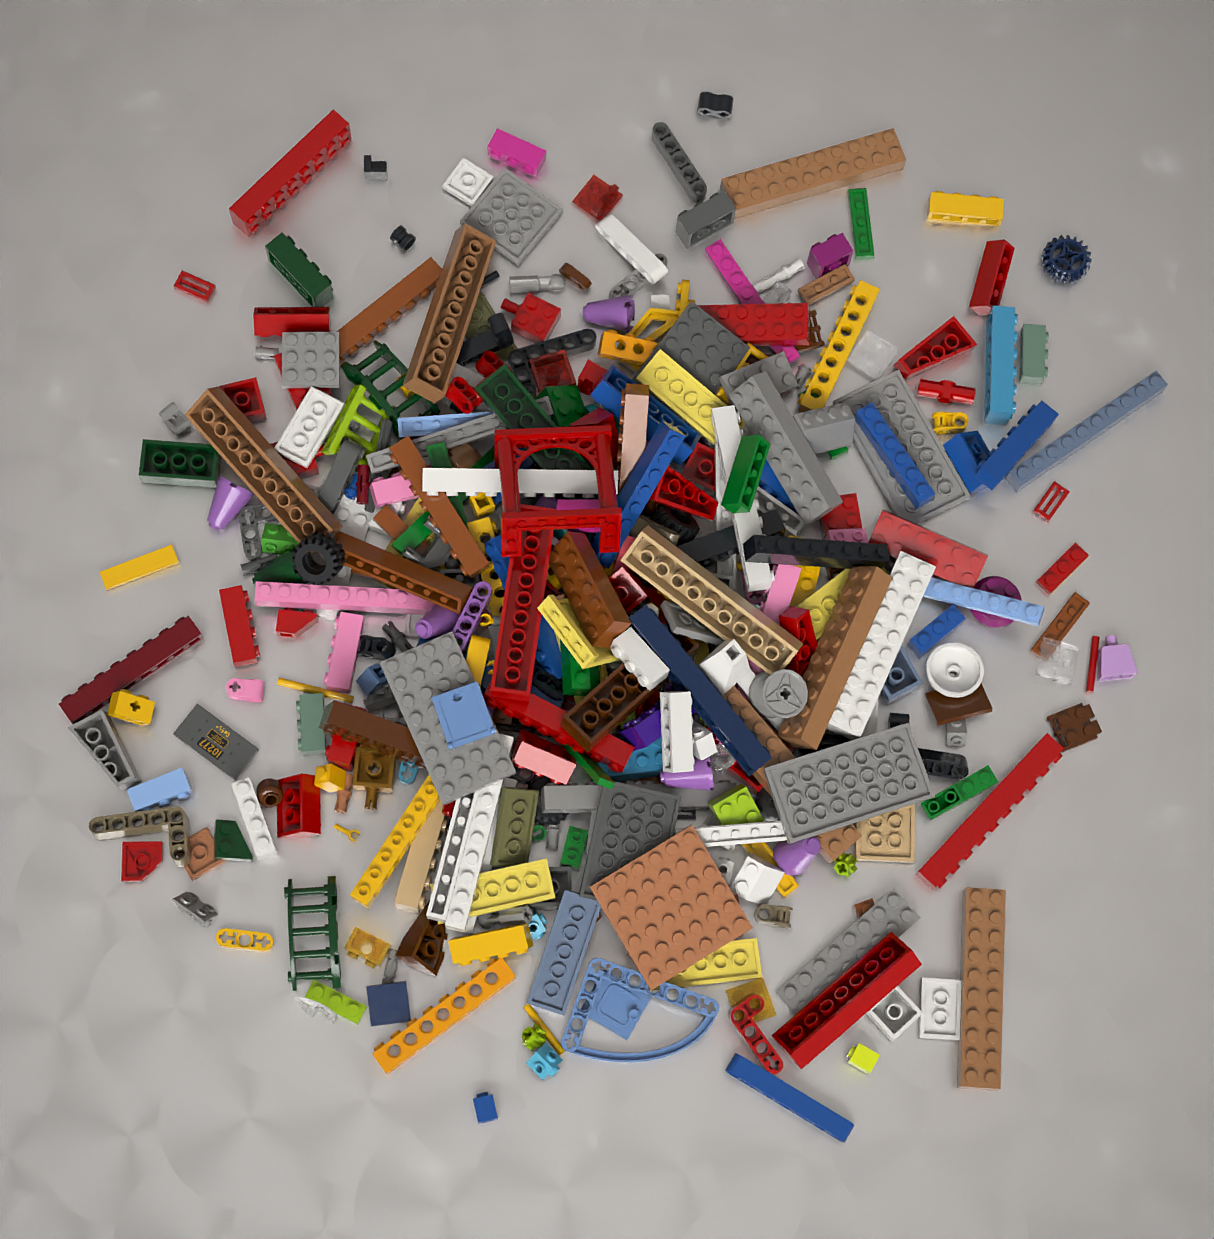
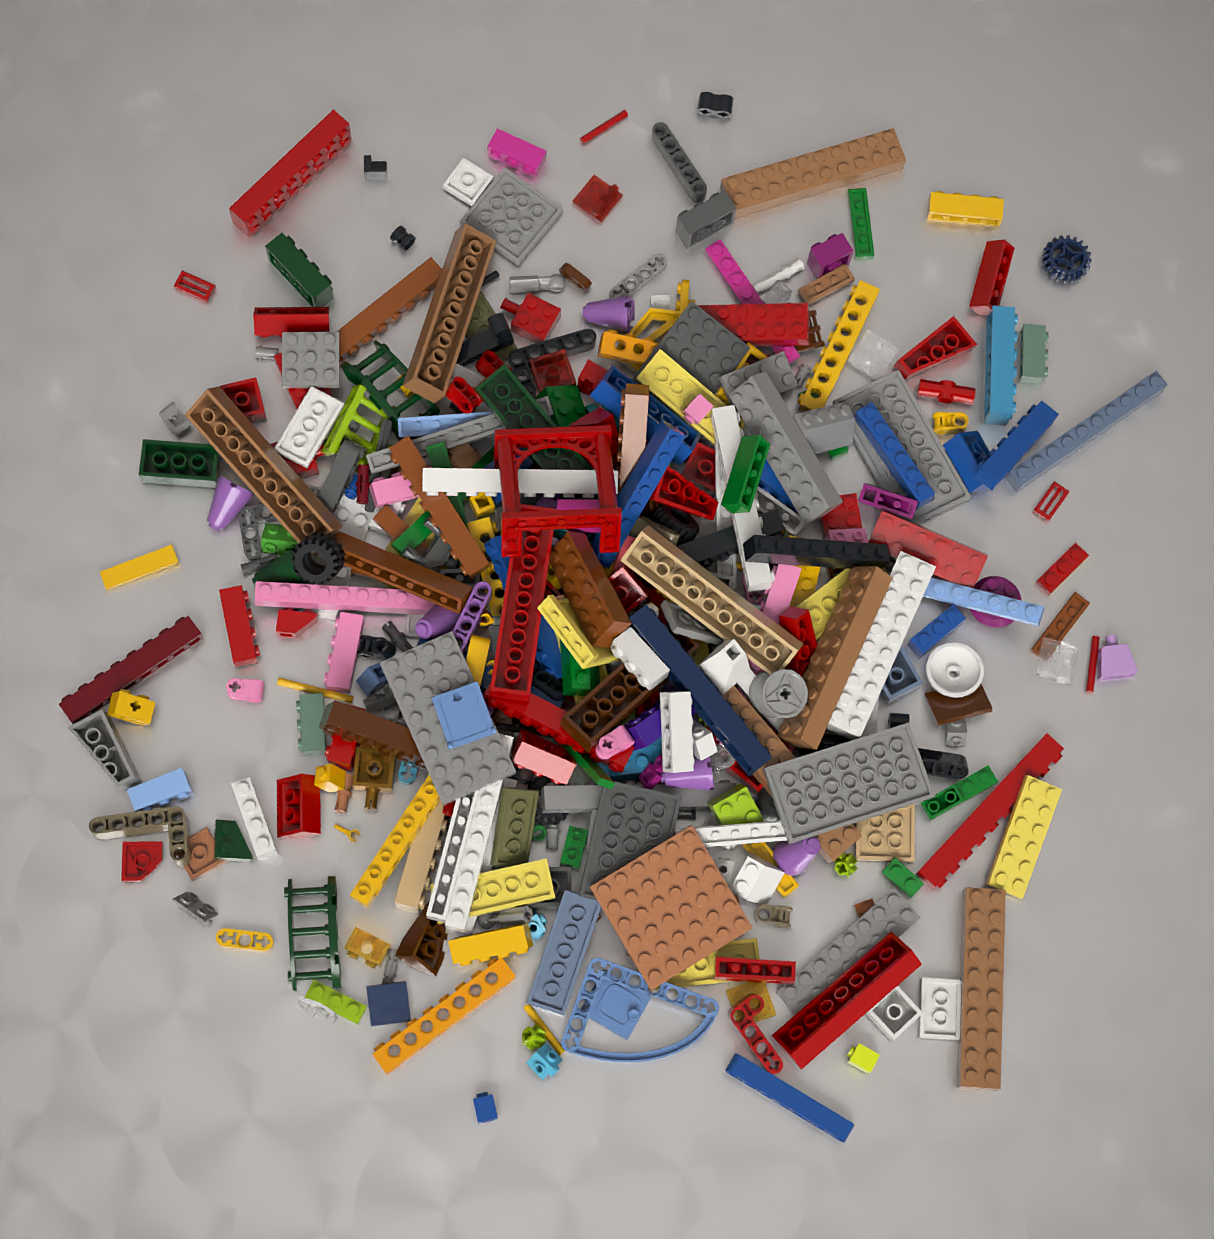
dark grey tile [173,703,259,780] -> none
reddish brown head [256,778,283,807] -> none
white beam [595,213,668,284] -> none
reddish brown plate [1046,703,1102,753] -> none
none -> red bar [580,110,628,144]
none -> bright pink piece [595,725,635,759]
none -> magenta plate [639,755,663,790]
none -> bright pink brick [682,393,713,425]
none -> red brick [713,957,796,985]
none -> magenta slope [858,483,918,519]
none -> green plate [881,857,924,898]
none -> light yellow plate [985,775,1062,899]

